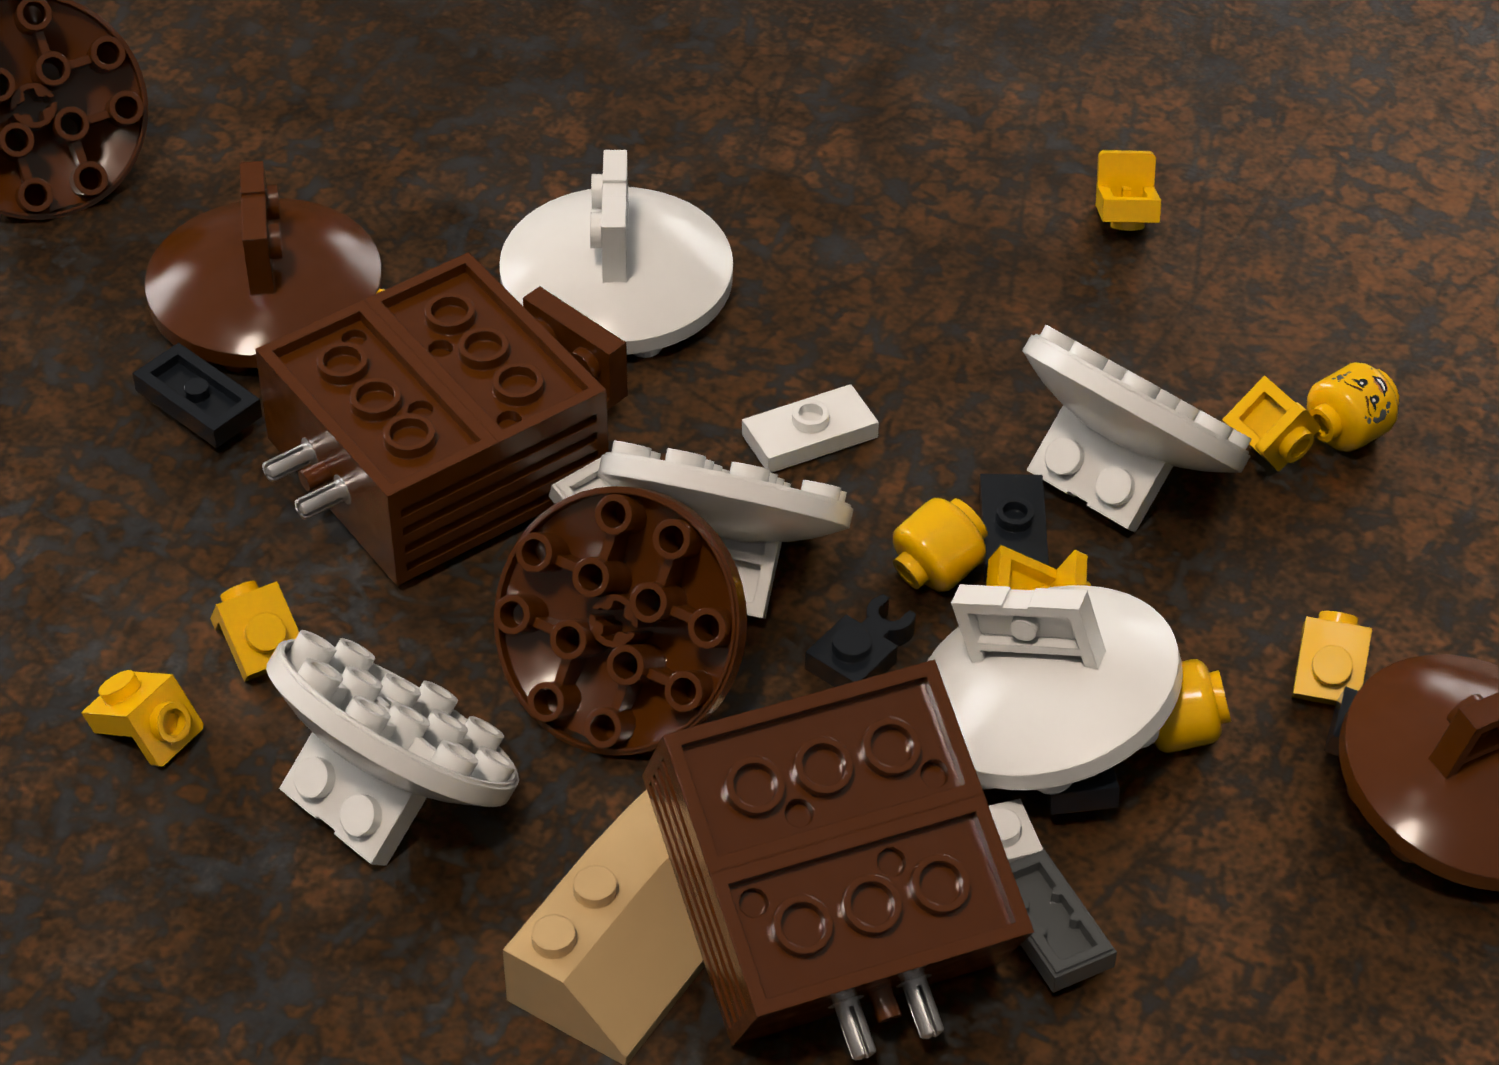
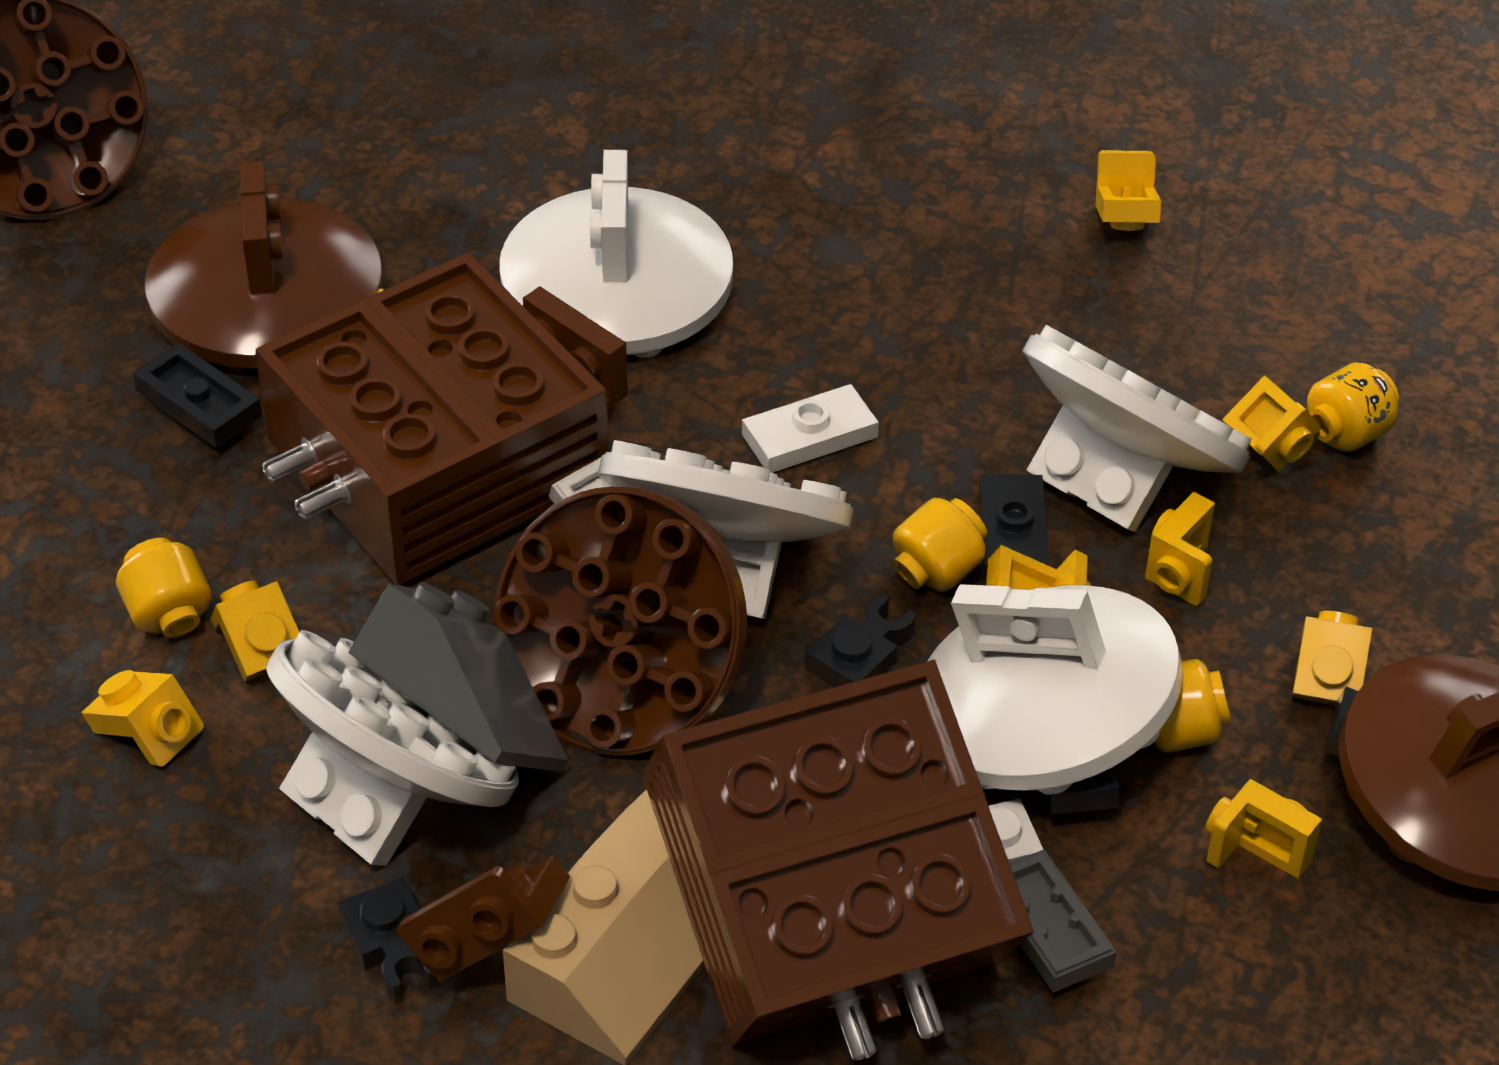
none -> yellow head [115,538,213,638]
none -> black plate [337,877,438,1004]
none -> dark grey slope [348,582,569,772]
none -> reddish brown bracket [396,855,571,982]
none -> yellow bracket [1145,492,1215,606]
none -> yellow bracket [1205,779,1322,879]

